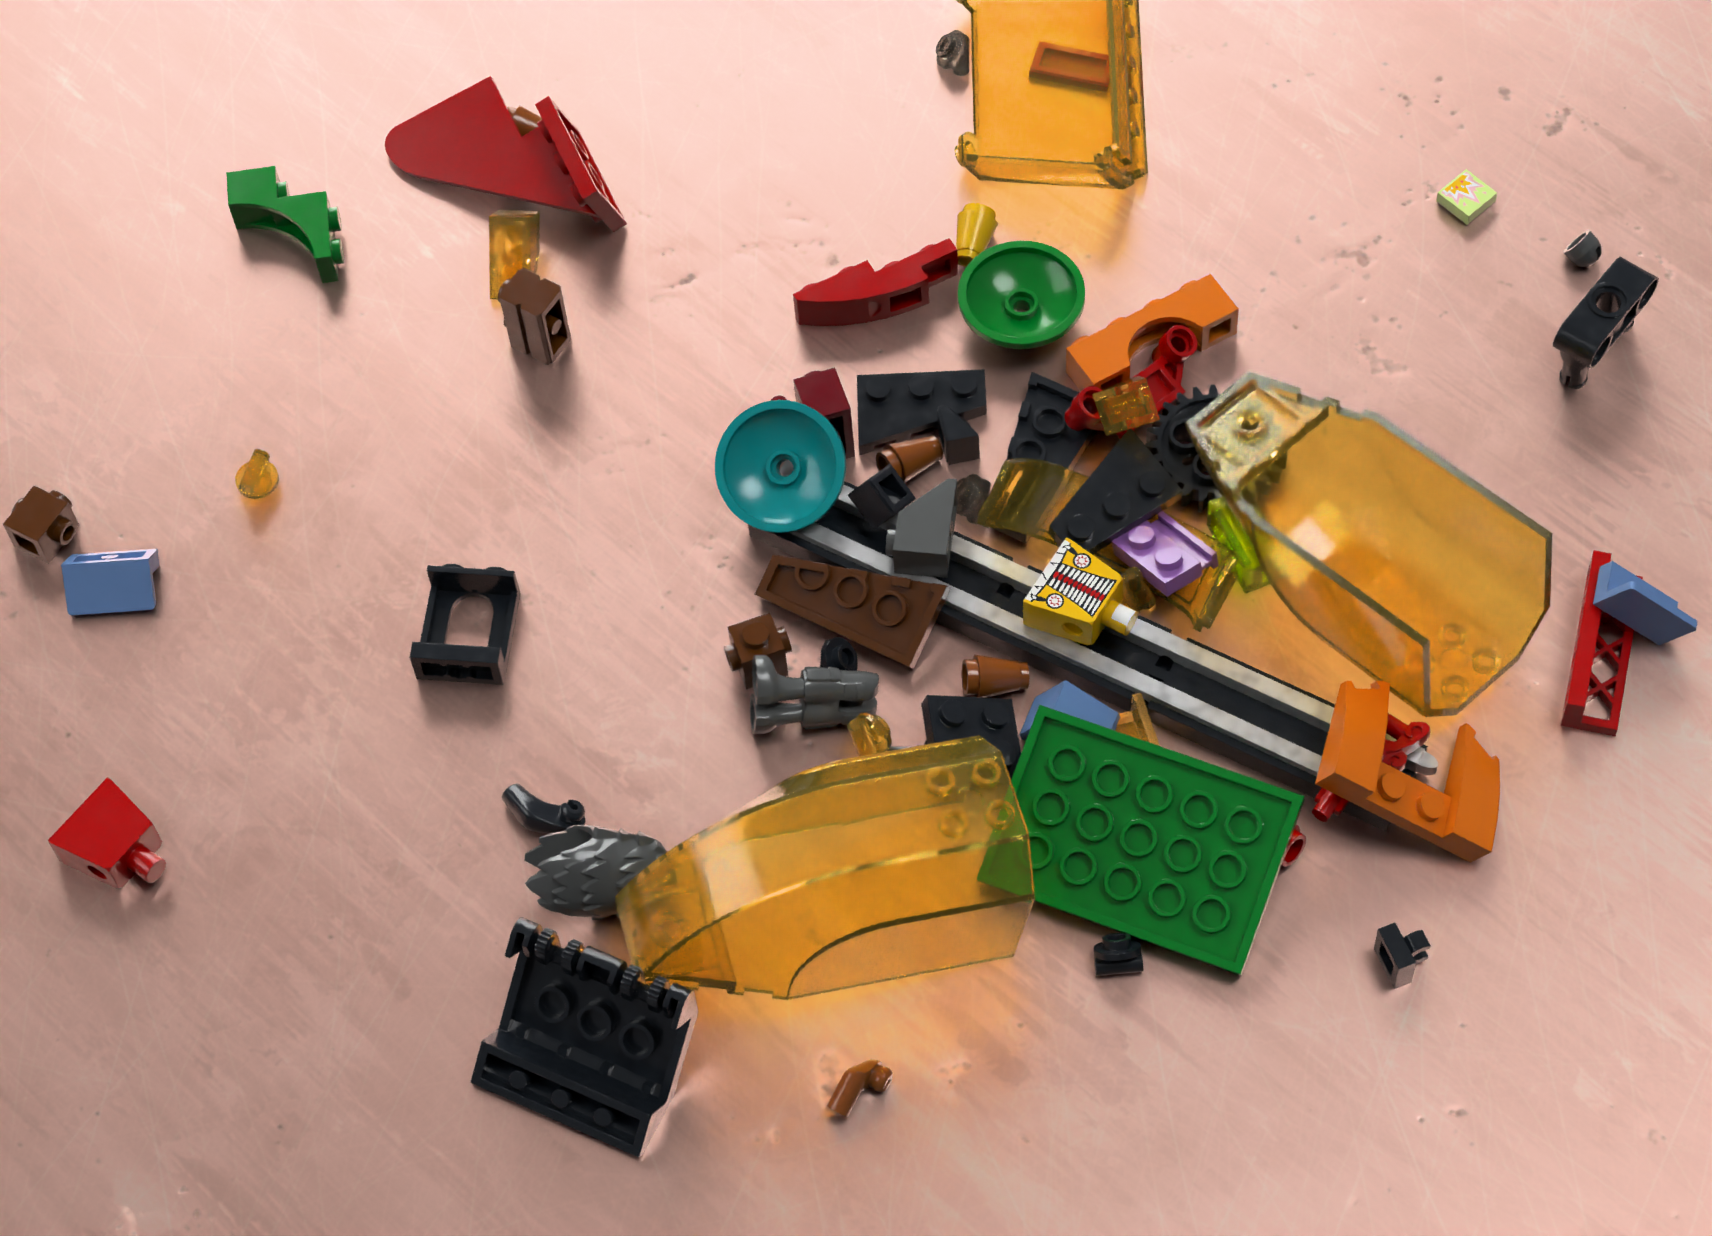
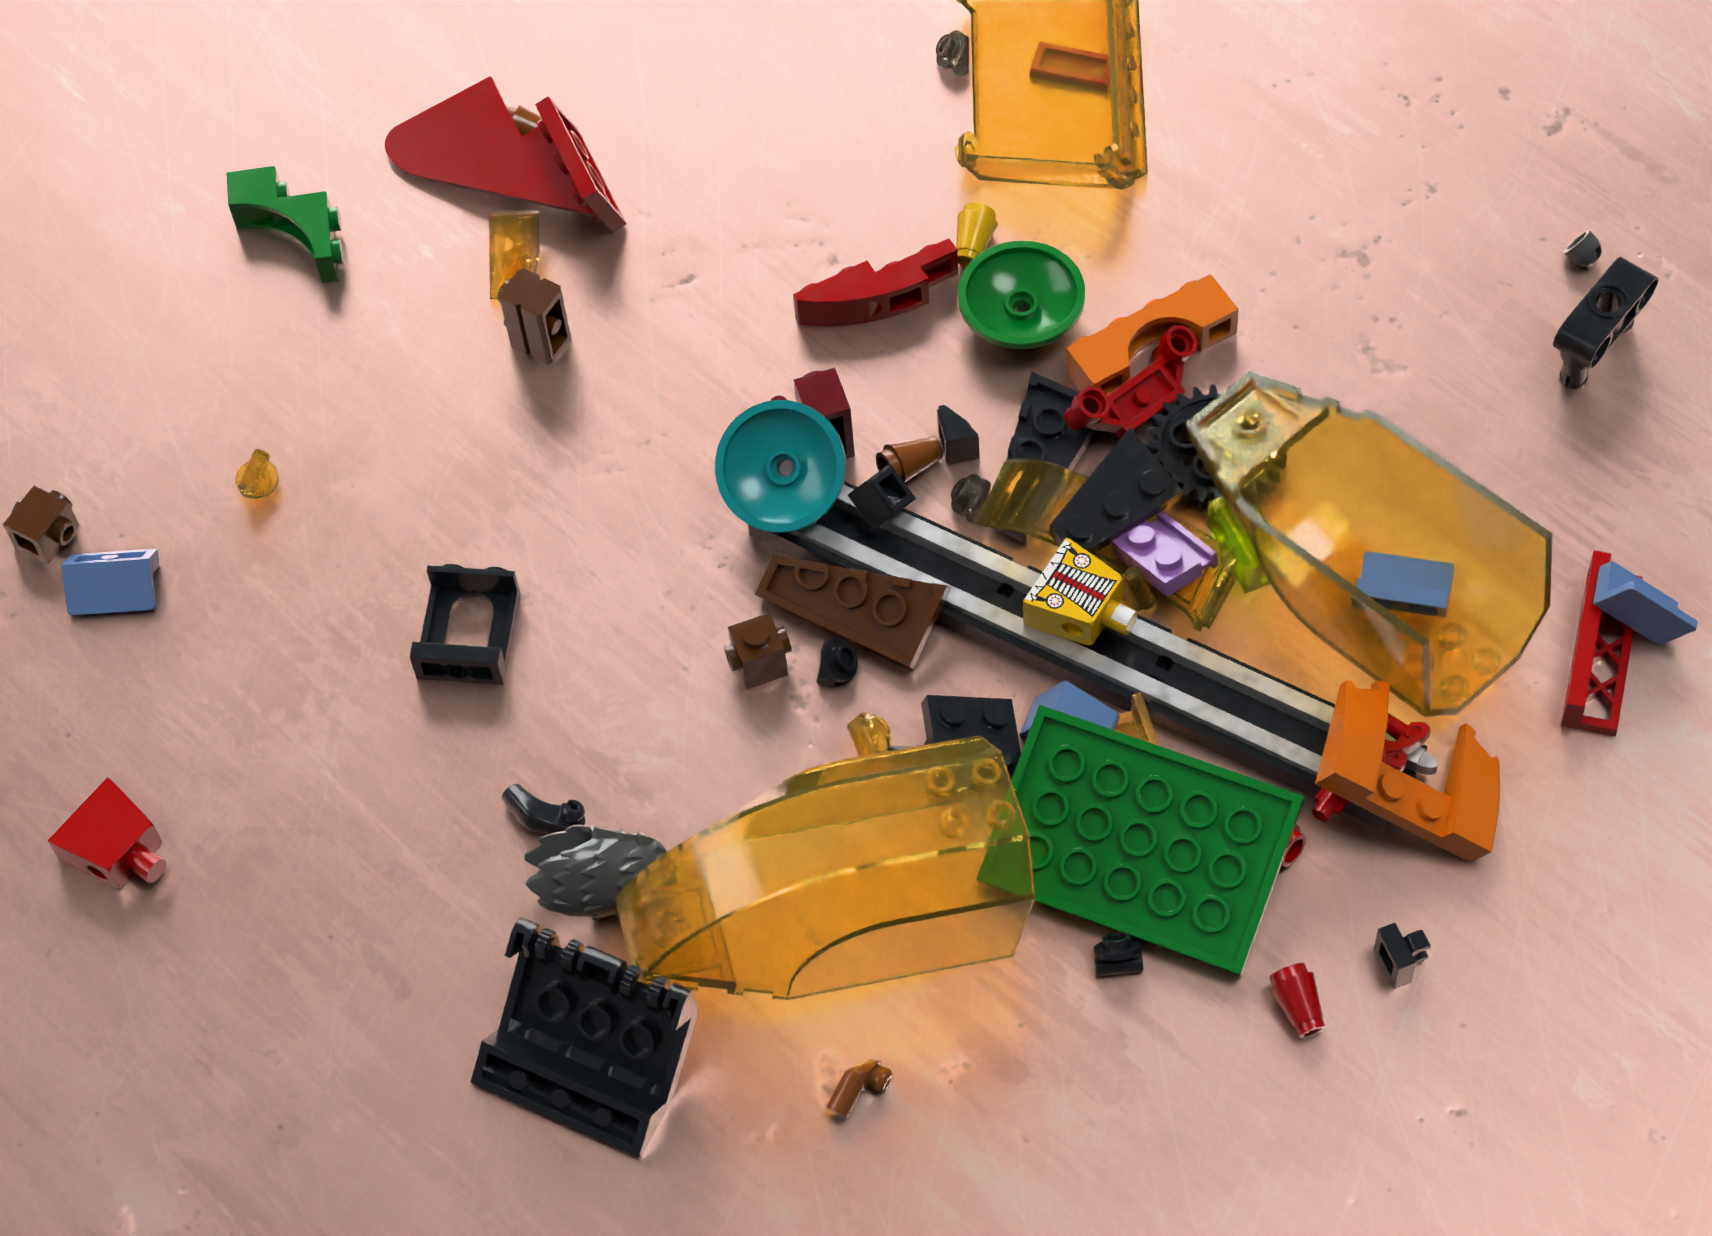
dark grey piece [750,655,879,734] -> none
black wing [857,369,987,456] -> none
dark grey slope [886,479,958,578] -> none
dark orange cone [961,655,1030,698] -> none
clear yellow slope [1092,376,1160,436] -> none
yellowish green tile [1436,169,1497,225] -> none
none -> red cone [1269,963,1326,1038]
none -> medium blue panel [1355,551,1454,618]

